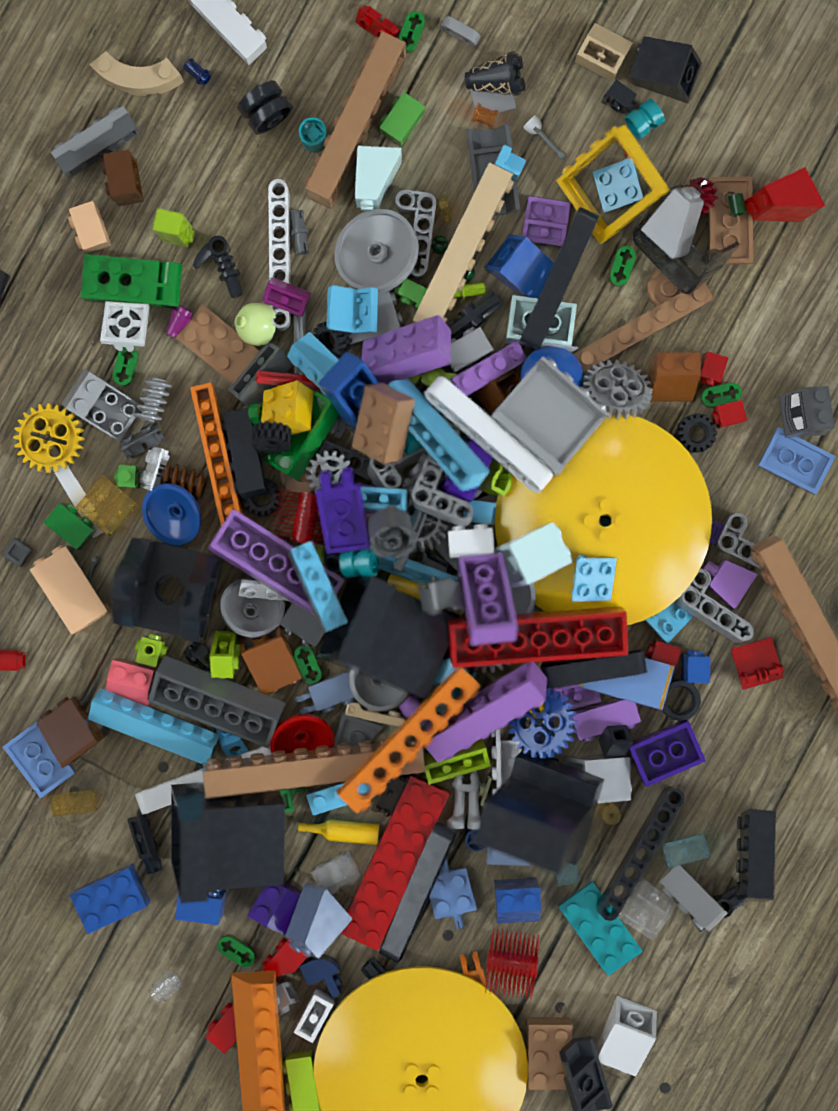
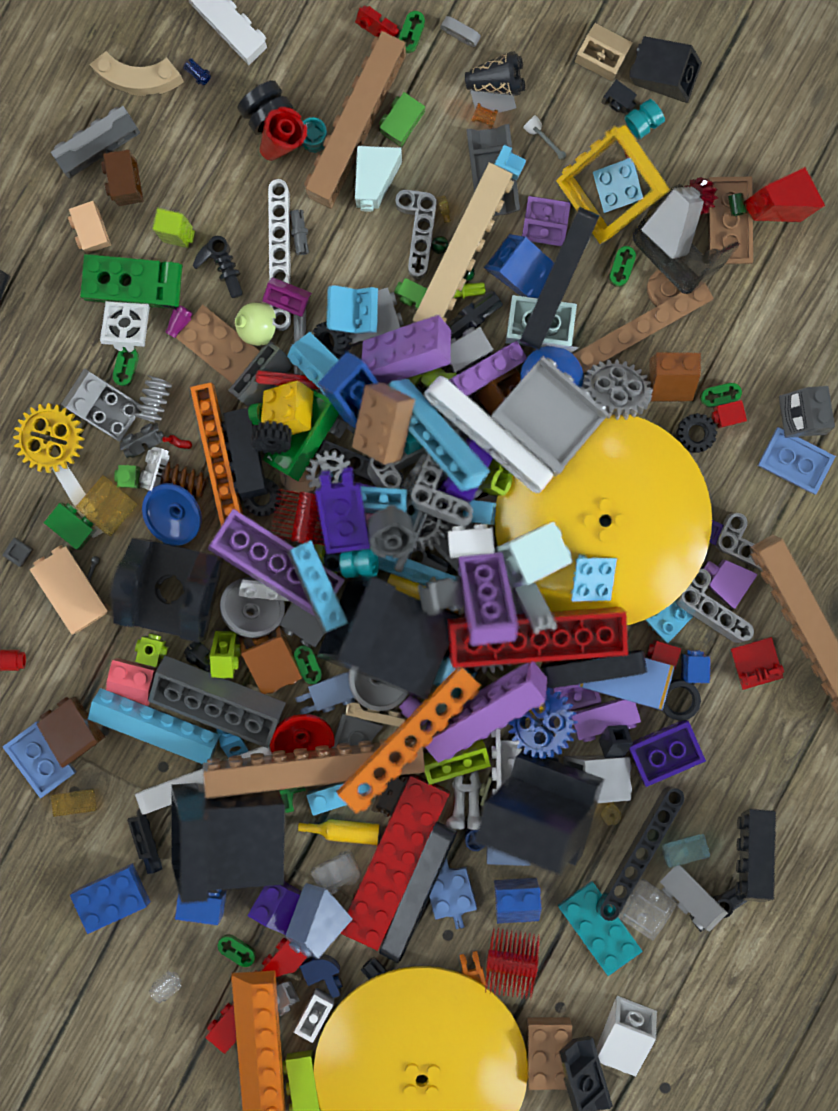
light grey dish [334,209,419,293] -> none
clear light blue tile [556,863,579,886] -> none
red brick [700,351,728,387] -> none
none -> red piece [162,435,192,449]
none -> red cone [259,107,307,161]
none -> light grey hinge [514,583,556,634]

